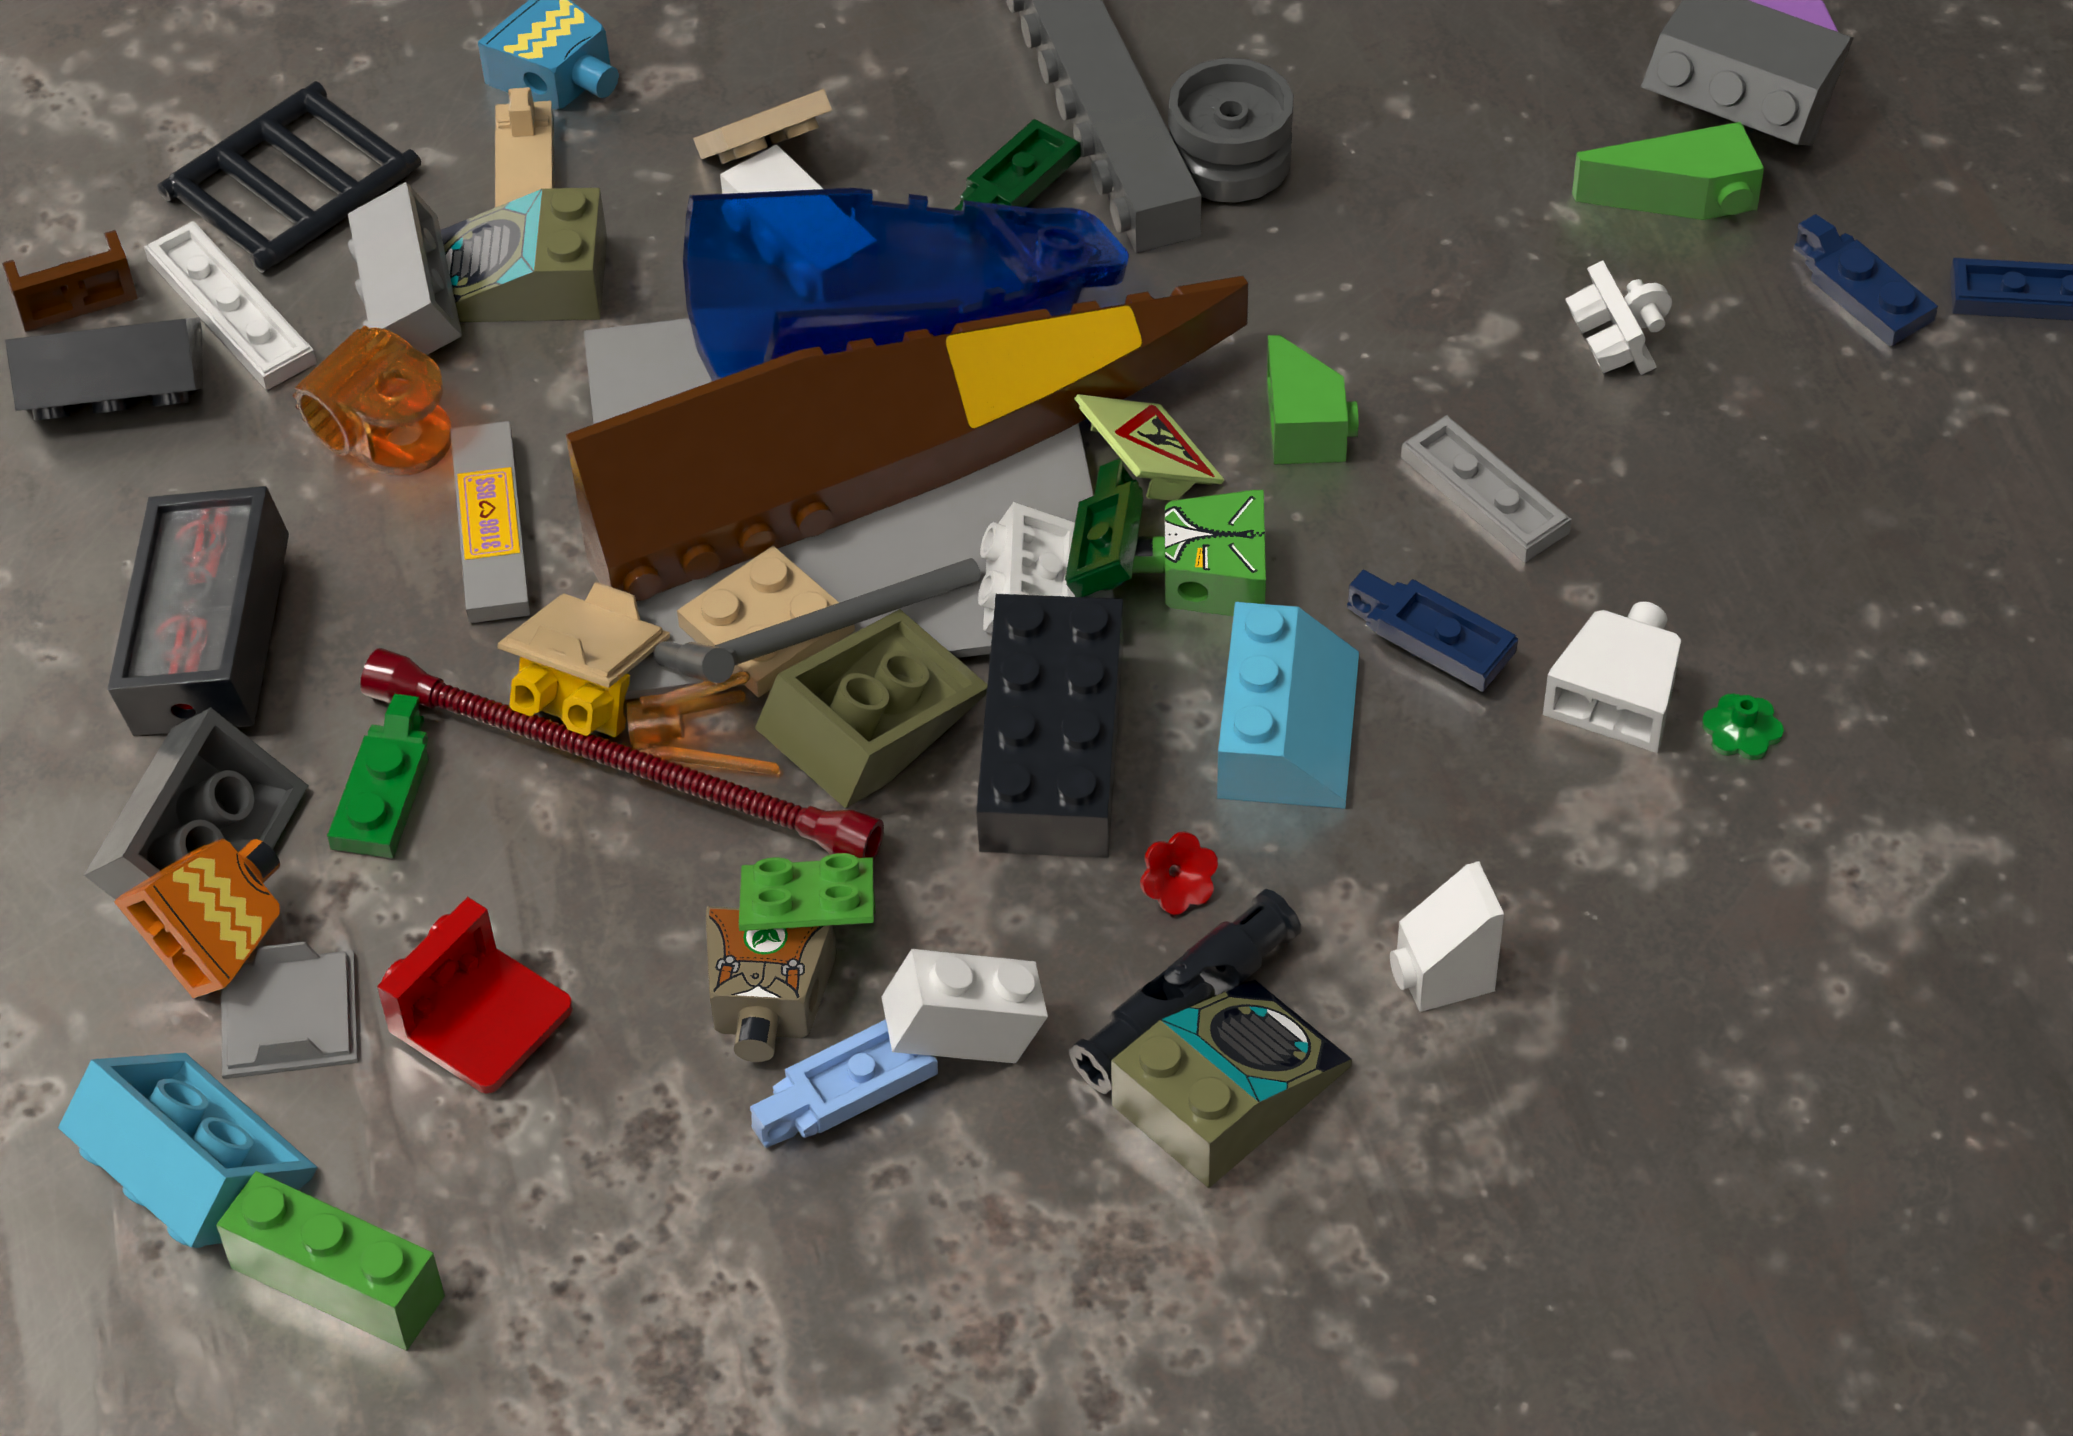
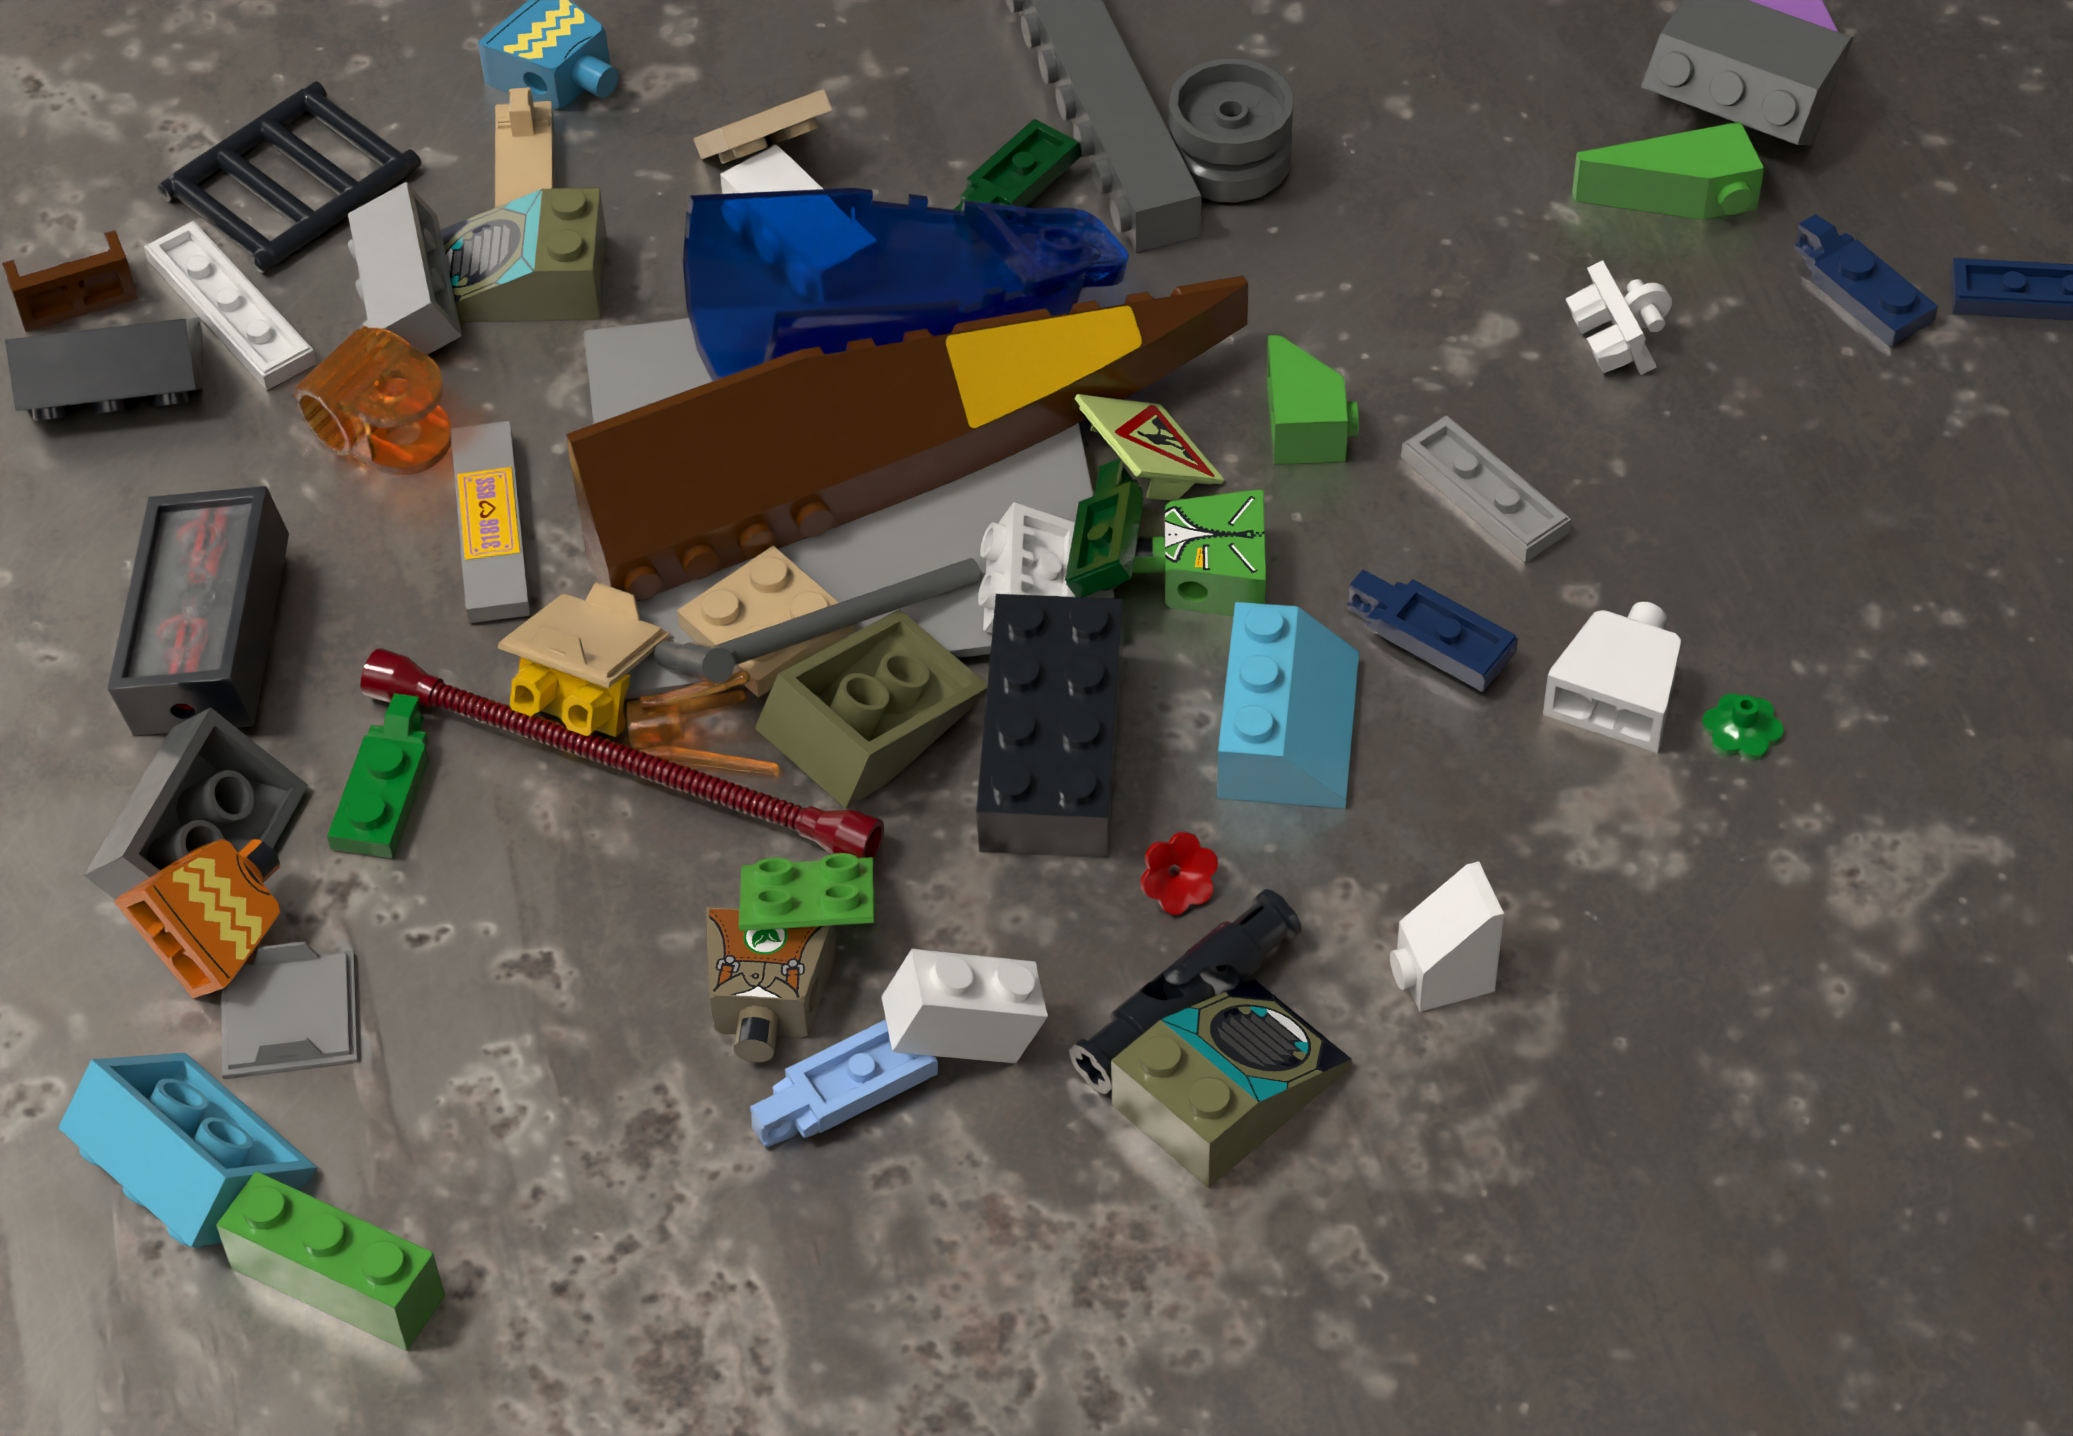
red bracket [377,897,573,1094] -> none

